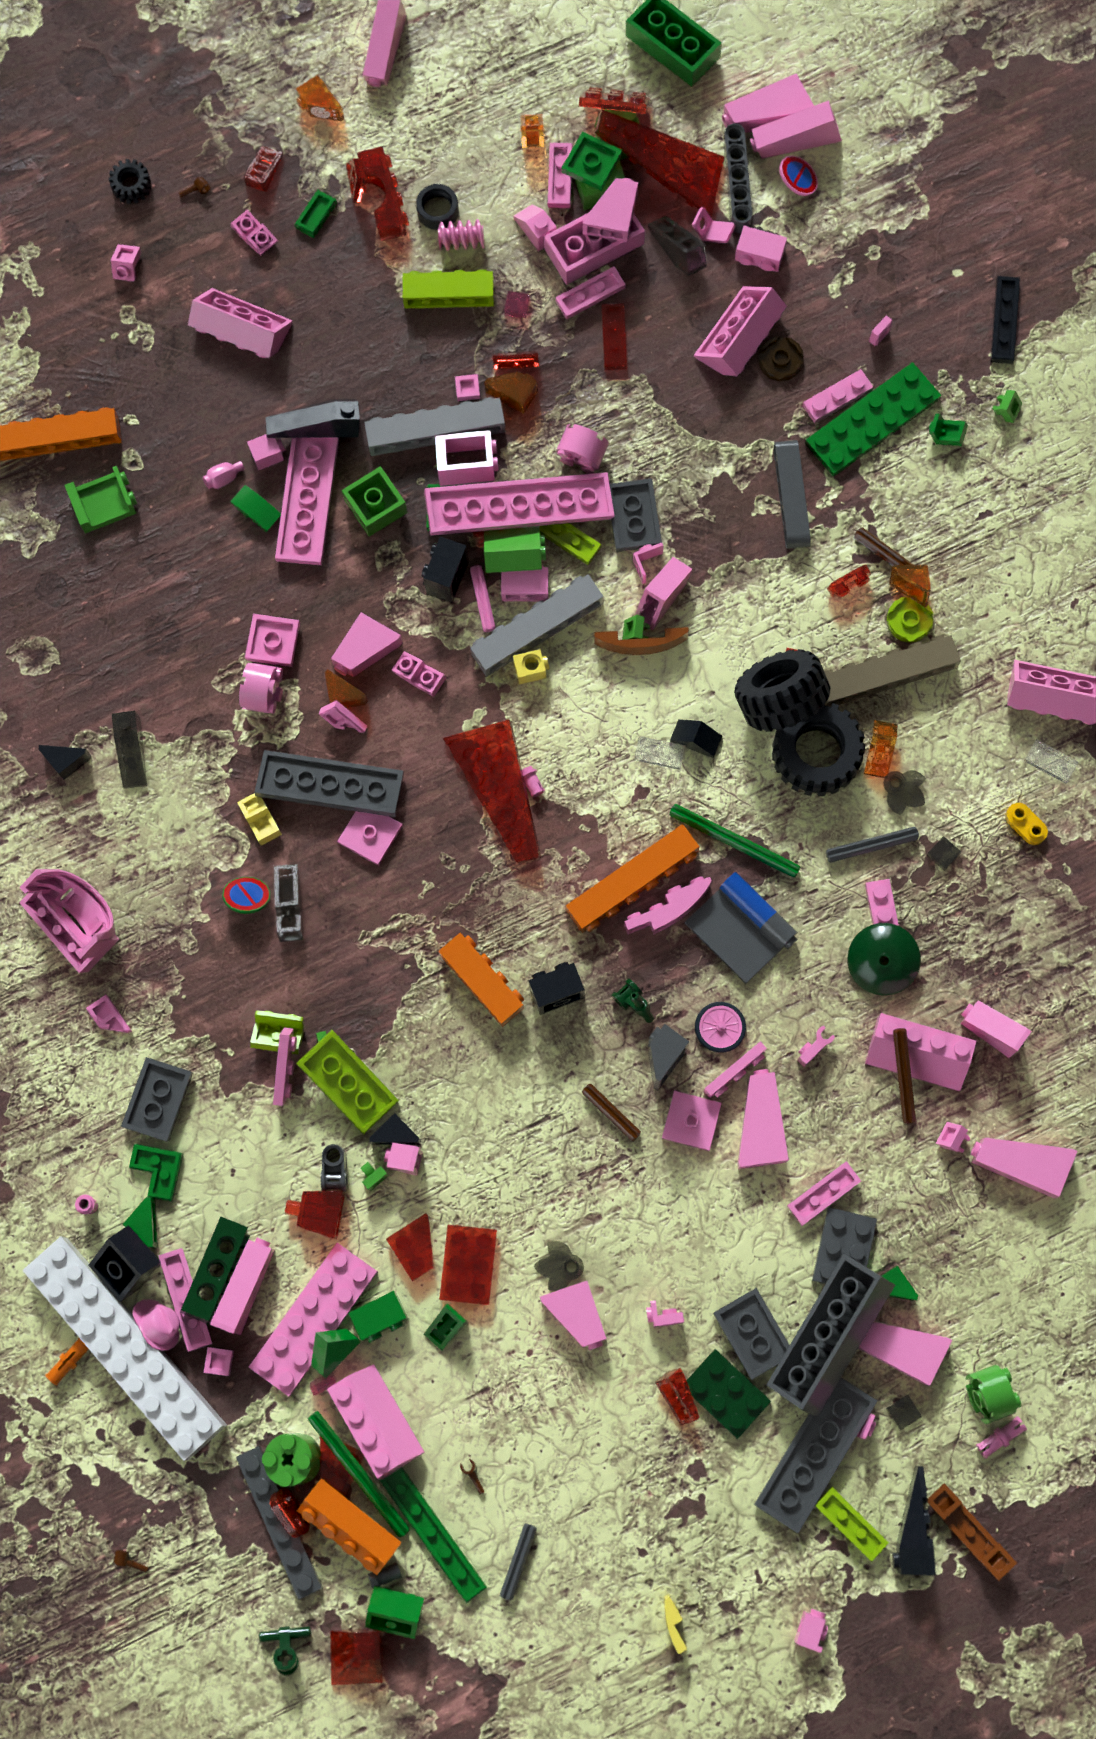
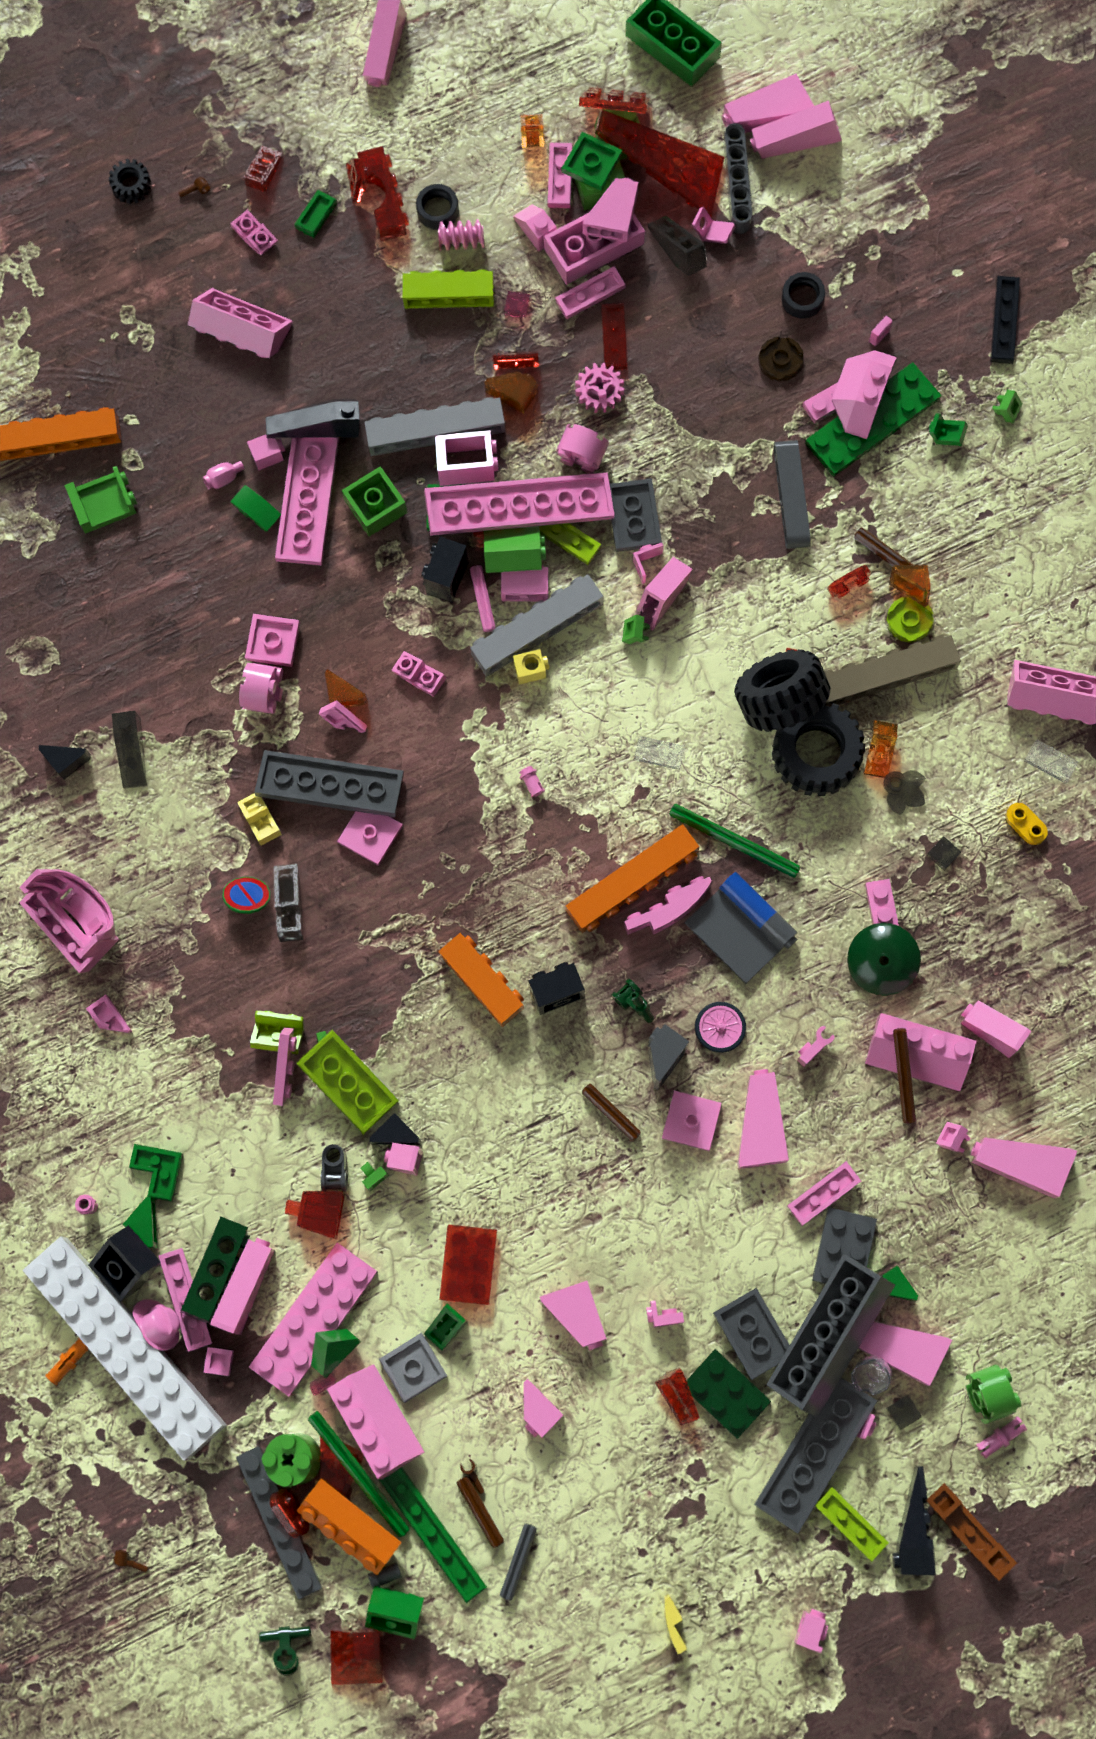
bright pink bracket [111,244,141,281] -> none
dark grey plate [121,1057,193,1142] -> none
clear orange slope [296,75,344,121] -> none
bright pink slope [331,613,403,677] -> none
green brick [348,1290,408,1343] -> none
clear red wing [386,1213,434,1282] -> none
clear red wing [443,720,541,863] -> none
bright pink plate [455,374,480,401] -> none
clear smoke plate [534,1241,584,1291] -> none
dark orange slope [594,627,689,655] -> none
black slope [670,719,722,758] -> none
bright pink slope [694,286,787,376] -> none
bright pink plate [703,1041,767,1099] -> none
bright pink brick [735,226,787,272] -> none
piece [779,155,818,196] -> none
dark grey axle [826,827,919,863] -> none
none -> light grey tile [379,1333,447,1403]
none -> reddish brown axle [457,1476,504,1548]
none -> bright pink slope [524,1379,563,1437]
none -> bright pink gear [575,363,624,413]
none -> black tyre [781,272,826,319]
none -> bright pink wedge [832,350,897,439]
none -> clear hair [851,1356,892,1395]

